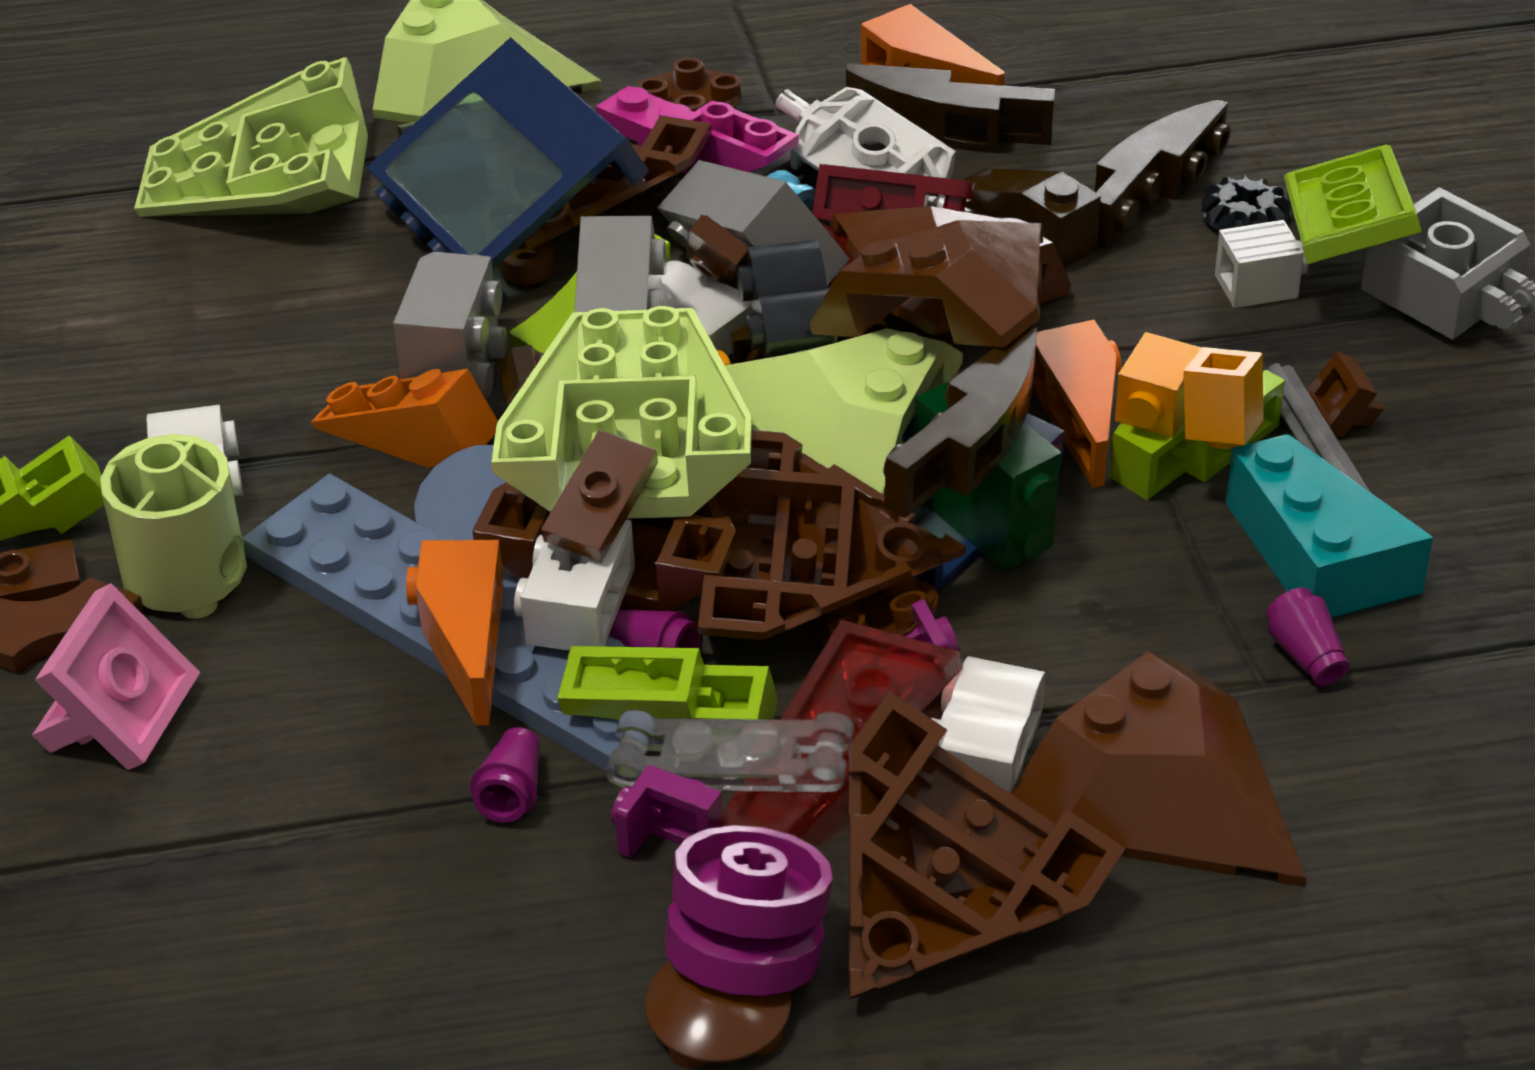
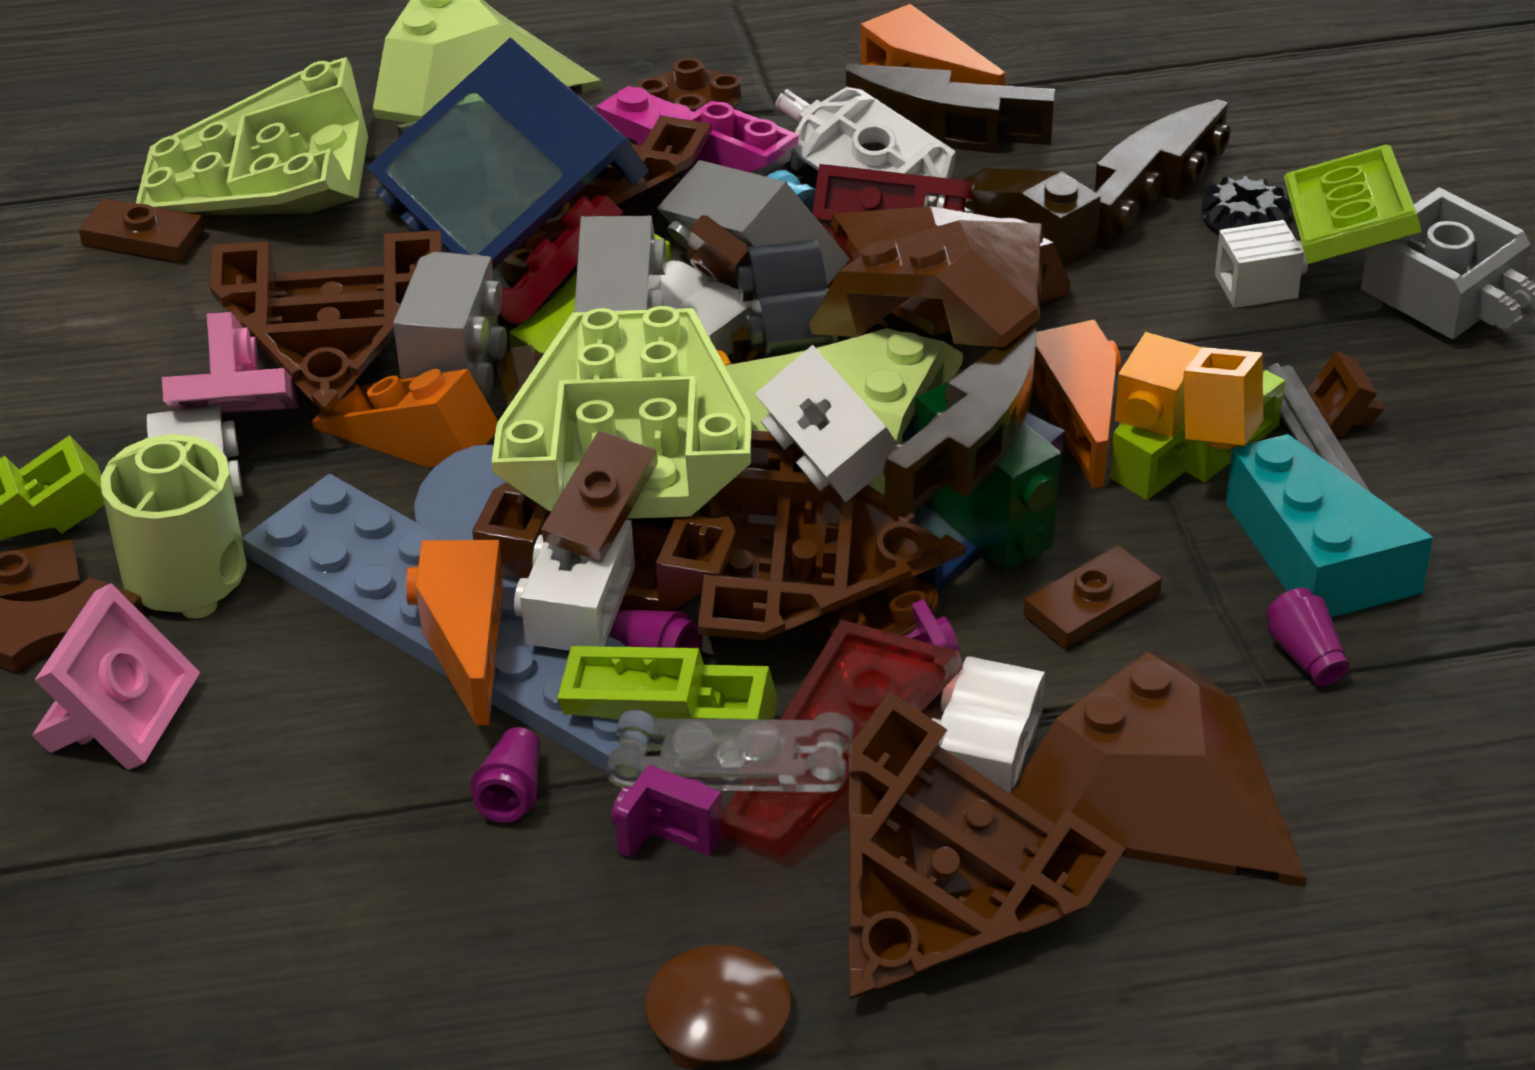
magenta wheel [664,825,833,996] -> none
none -> reddish brown plate [78,198,204,263]
none -> bright pink bracket [162,312,299,414]
none -> reddish brown wedge [210,230,442,416]
none -> dark red plate [497,196,623,324]
none -> white brick [755,345,898,502]
none -> reddish brown plate [1023,545,1162,650]

